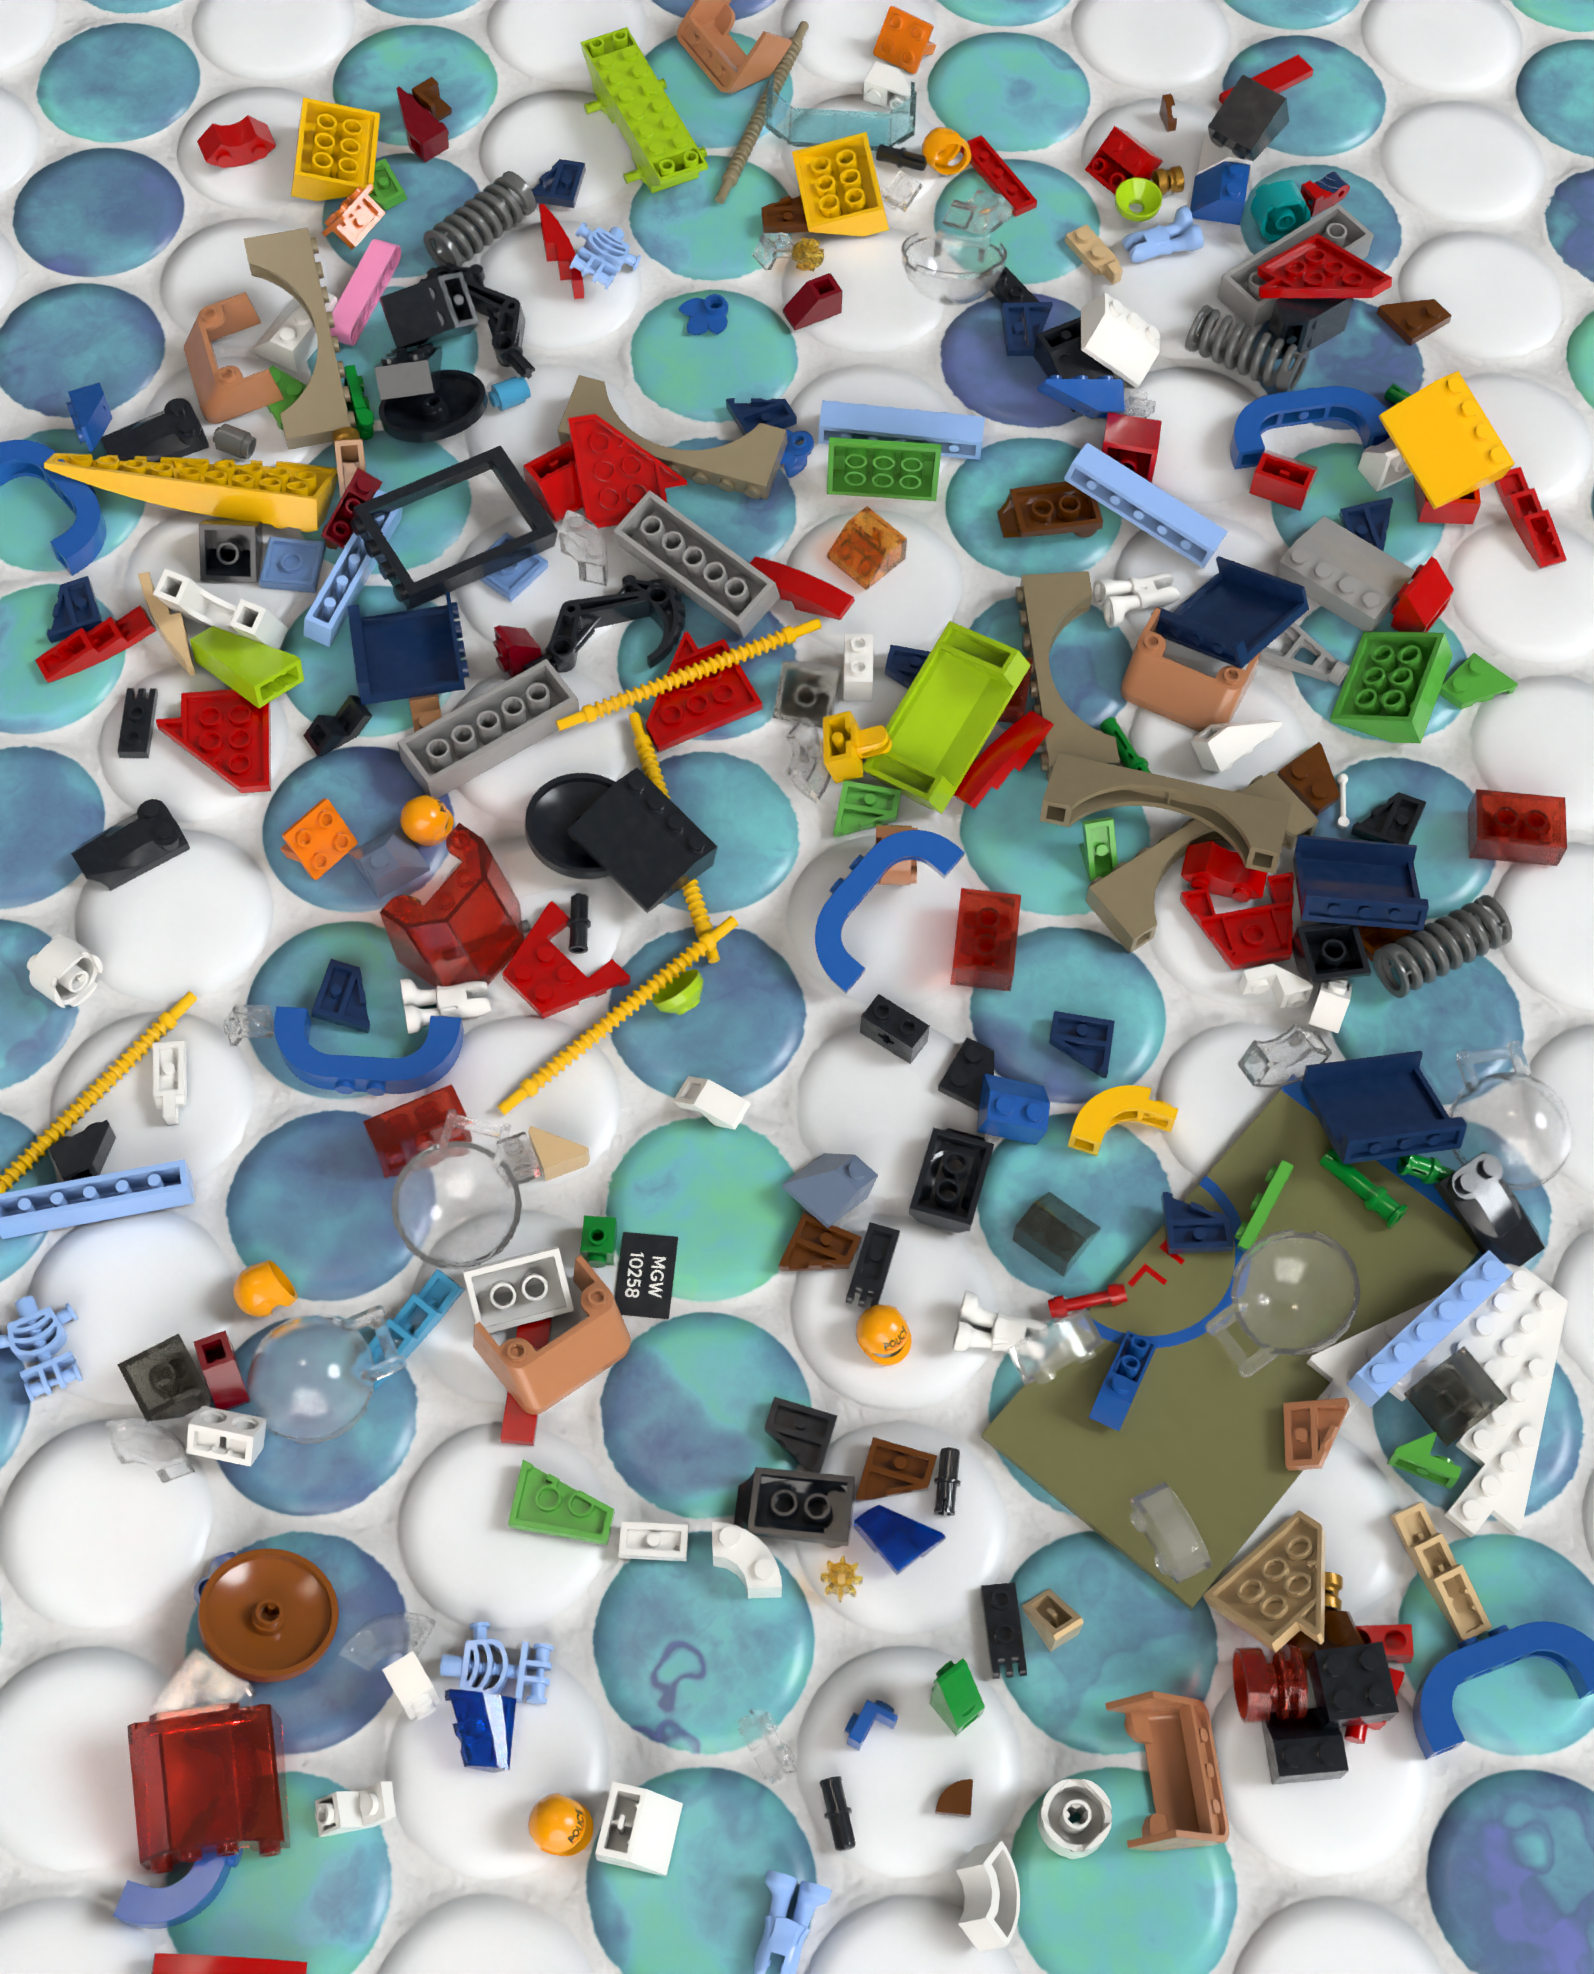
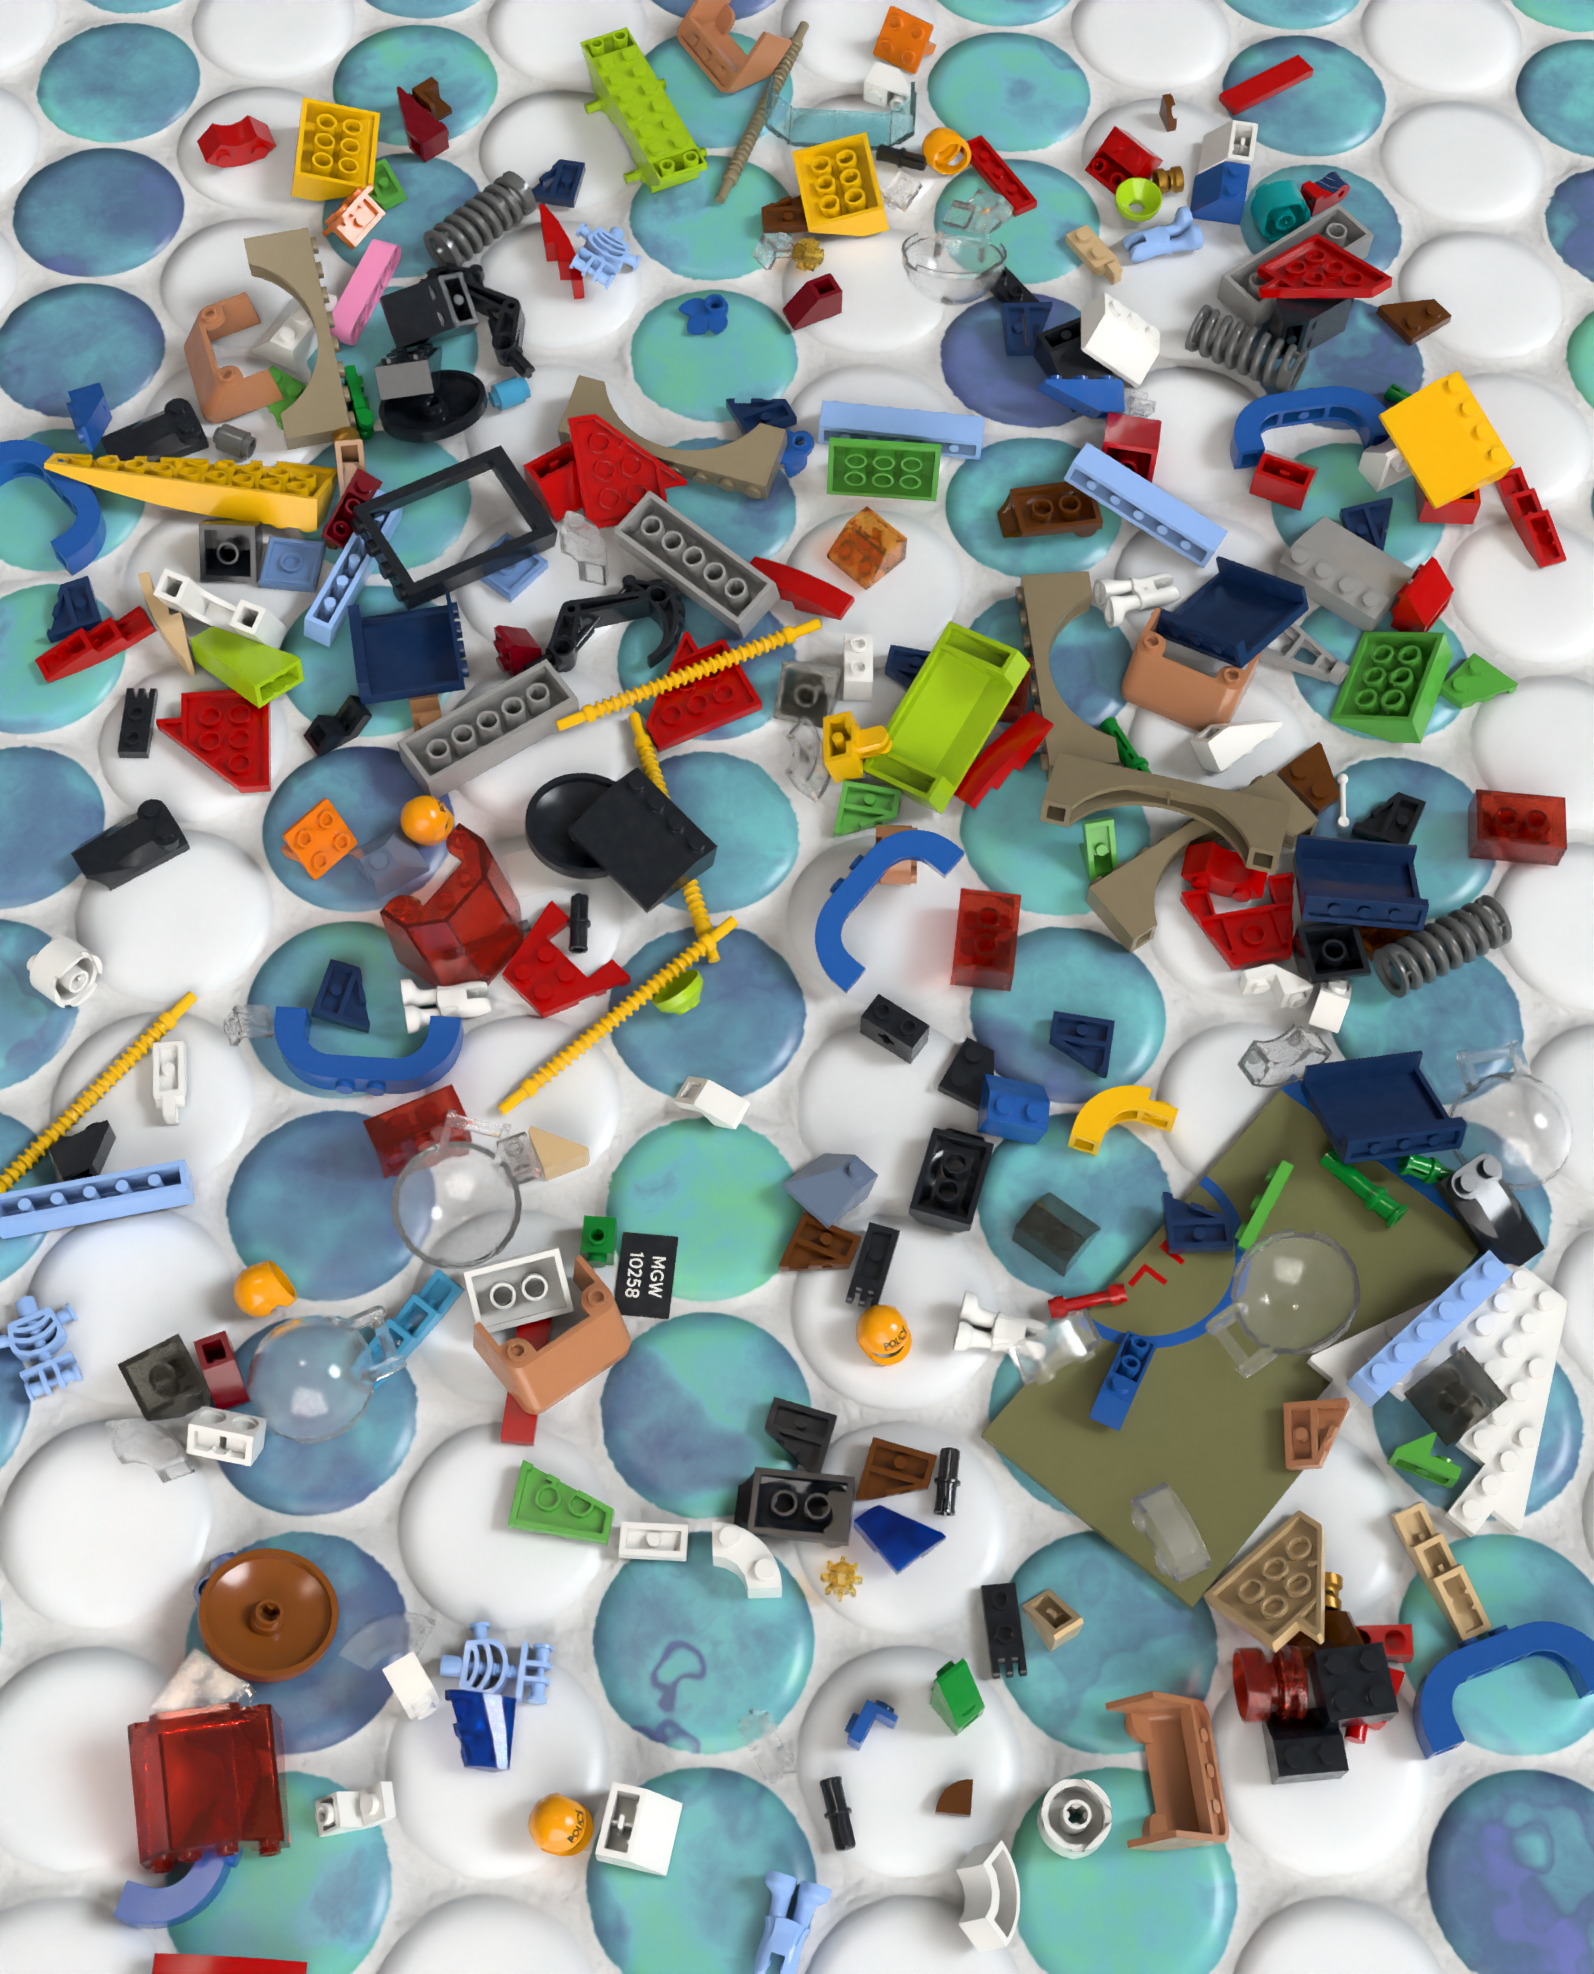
black slope [1208,75,1289,161] -> none

